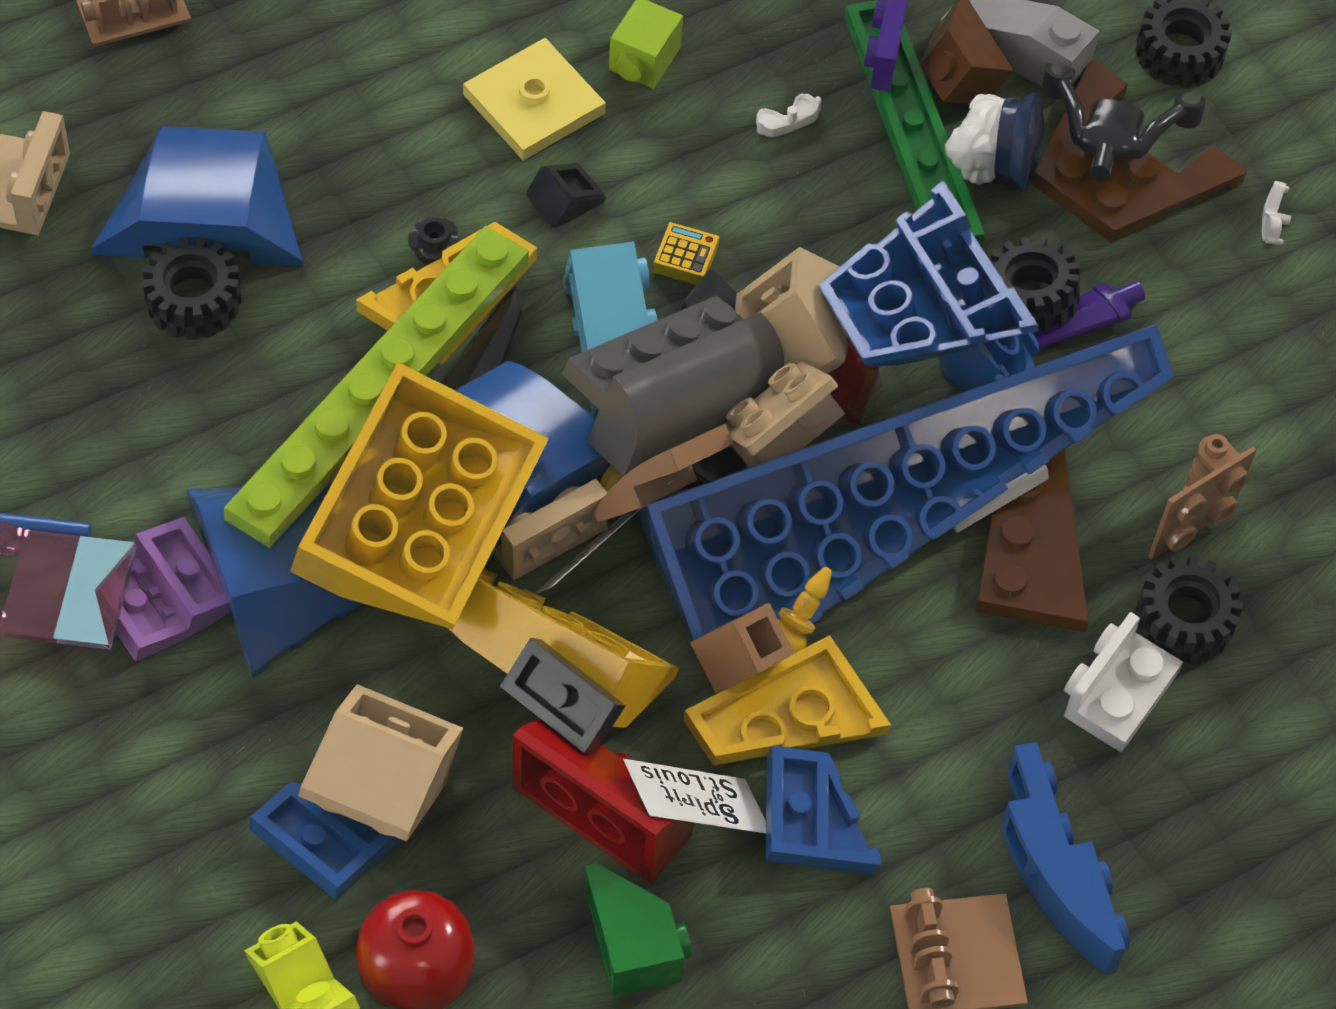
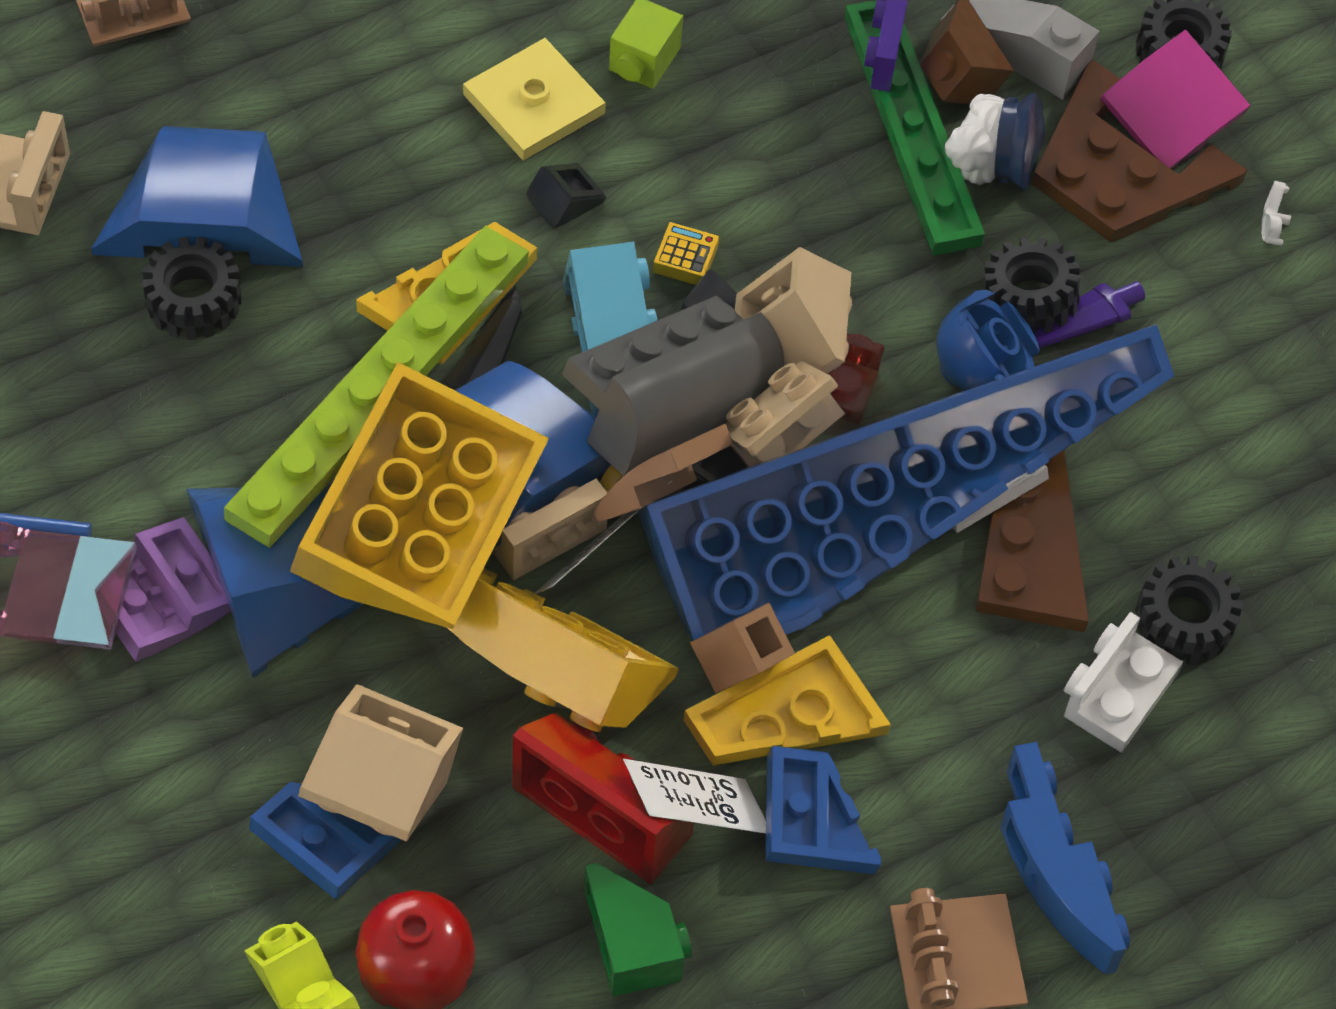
black plate [408,216,460,265] -> none
plate [500,638,626,754] -> none
white piece [756,94,822,138] -> none
yellow bar [778,567,832,653] -> none
blue wedge [819,180,1039,367] -> none
black piece [1042,63,1206,181] -> none
medium nougat hinge [1148,434,1257,560] -> none
none -> dark pink slope [1100,30,1251,170]

